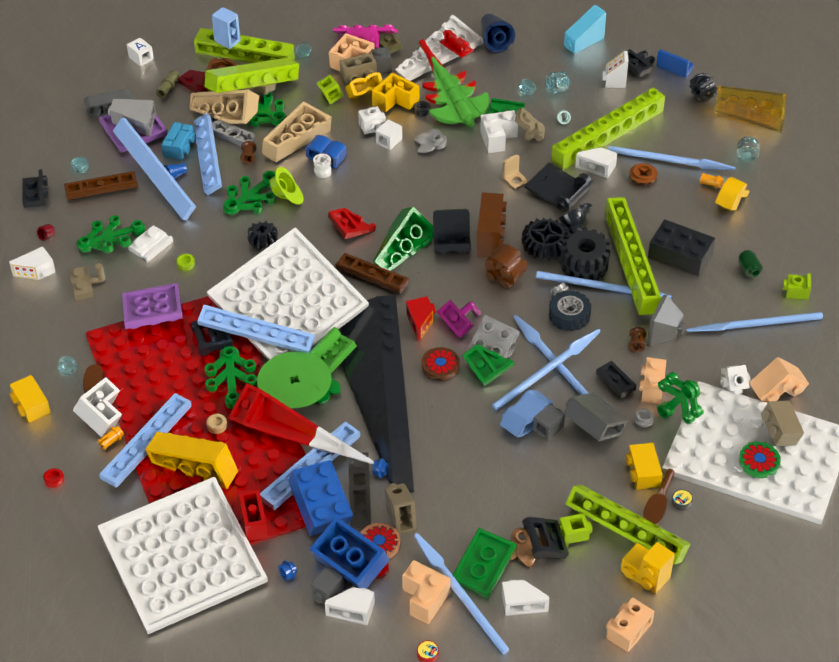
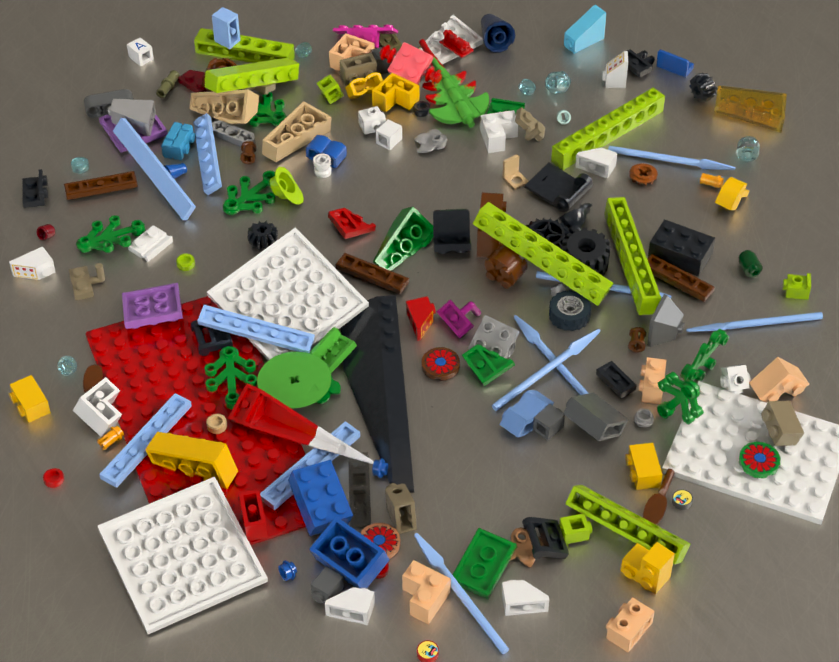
none -> coral plate [380,42,442,85]
none -> lime brick [472,202,614,306]
none -> reddish brown plate [647,254,715,302]
none -> green plant [680,329,729,382]

